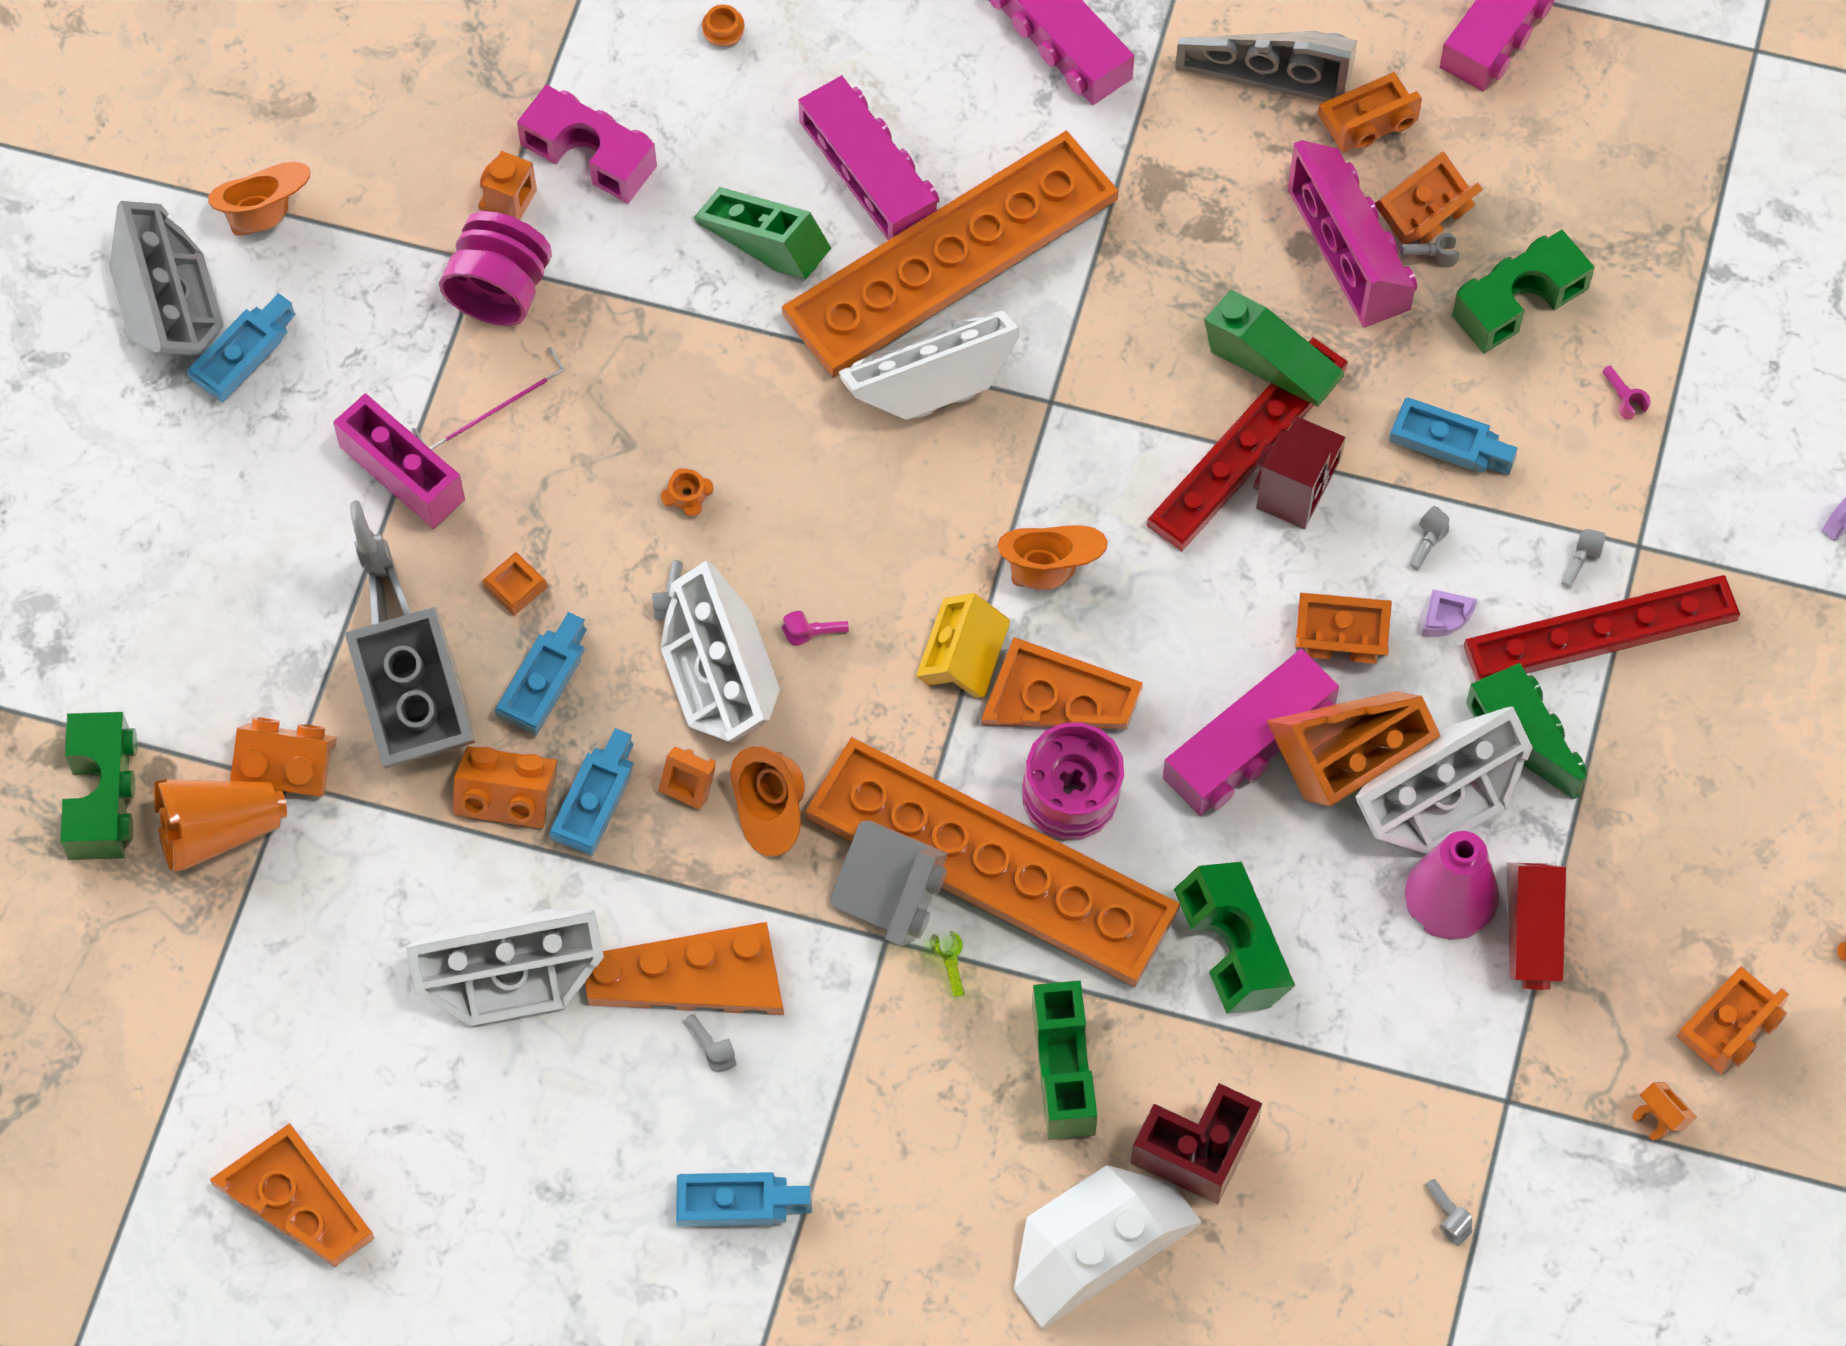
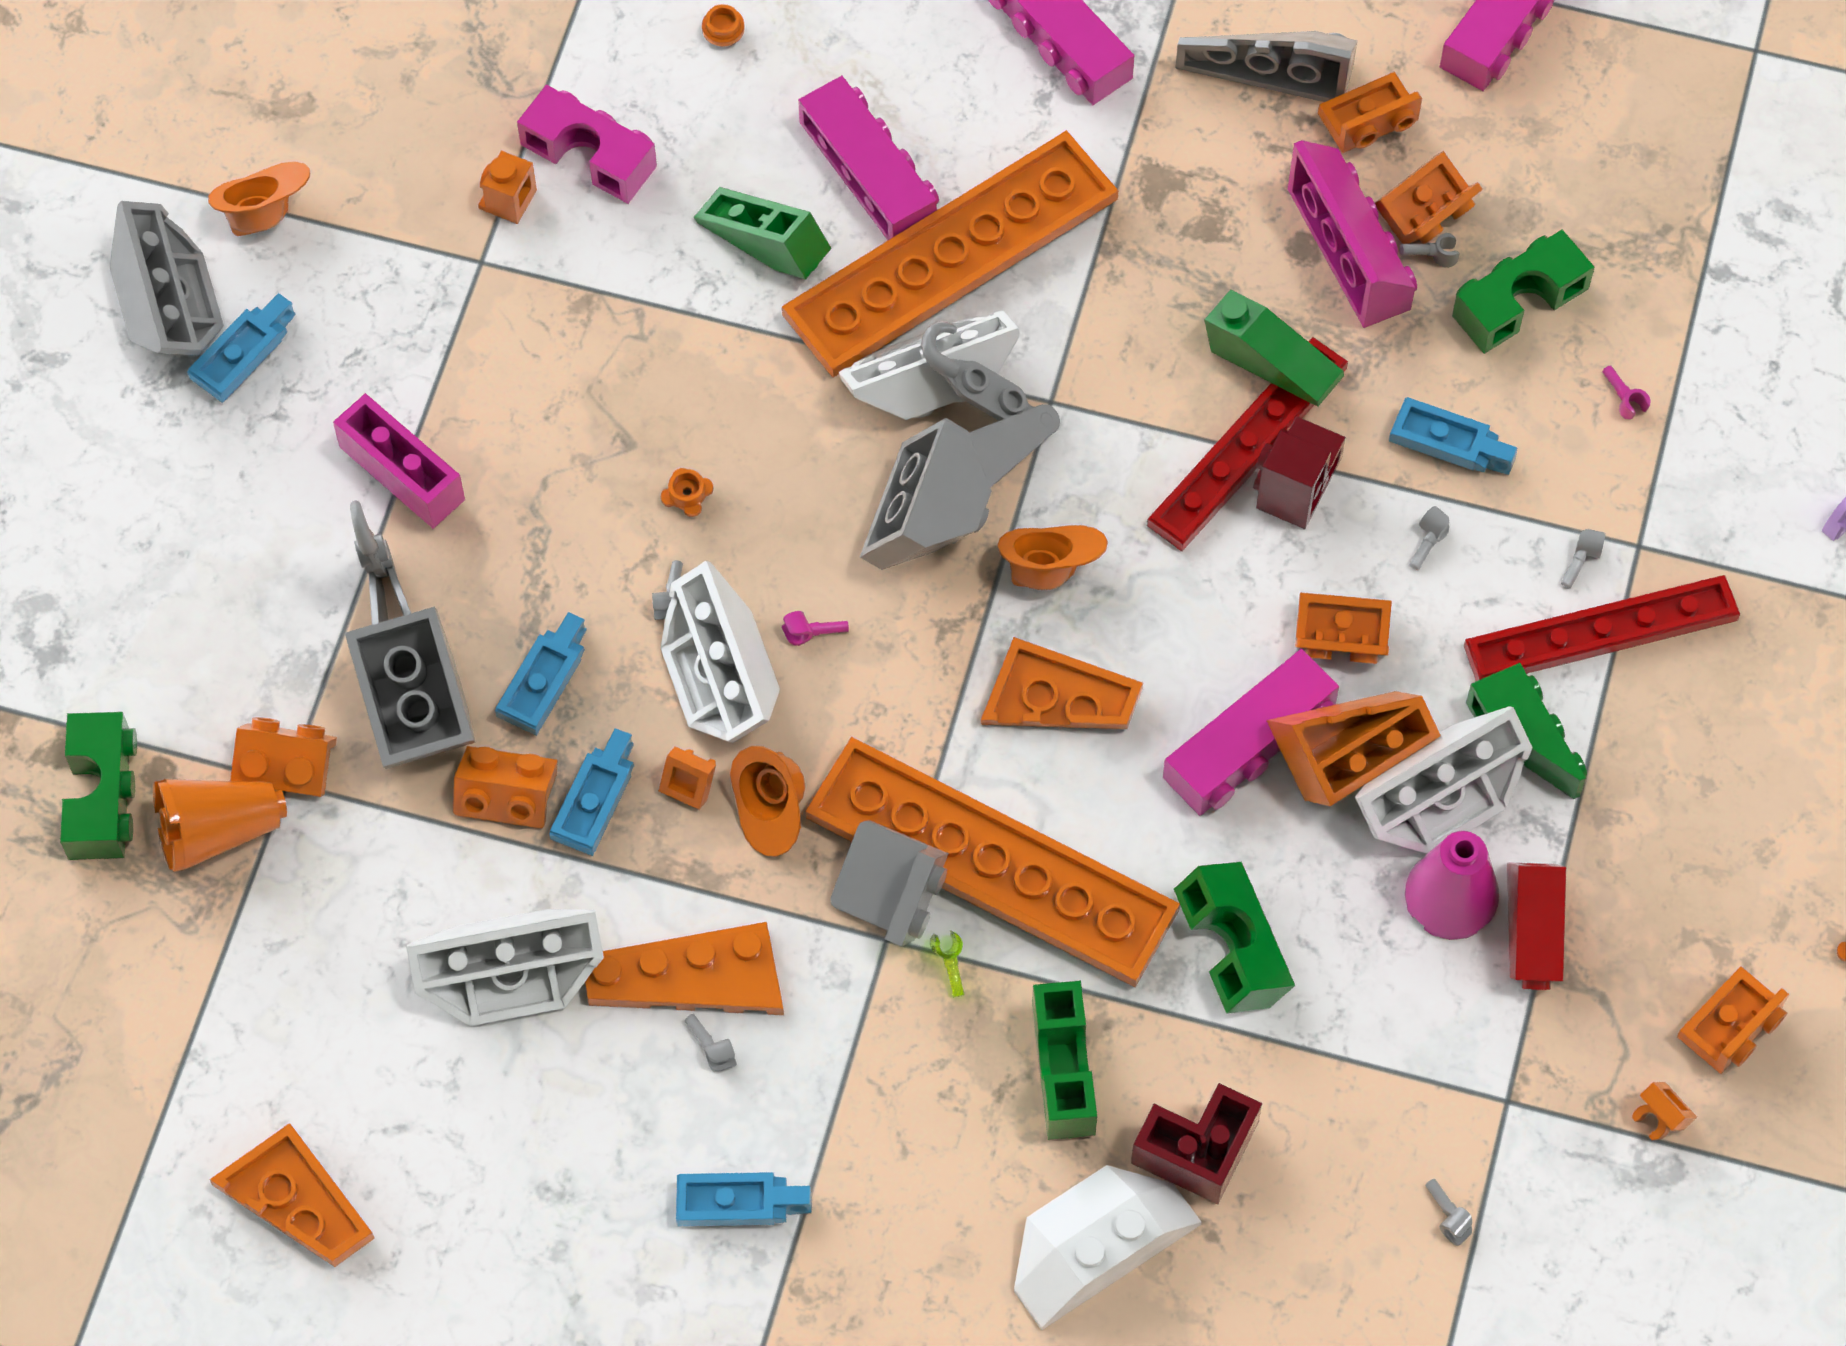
dark pink piece [412,347,565,450] -> none
dark pink wheel [439,211,552,326] -> none
orange tile [482,552,548,616] -> none
yellow panel [916,593,1010,698] -> none
dark pink wheel [1022,722,1124,840] -> none
lavender tile [1422,589,1477,637] -> none
none -> light grey slope [860,322,1060,570]

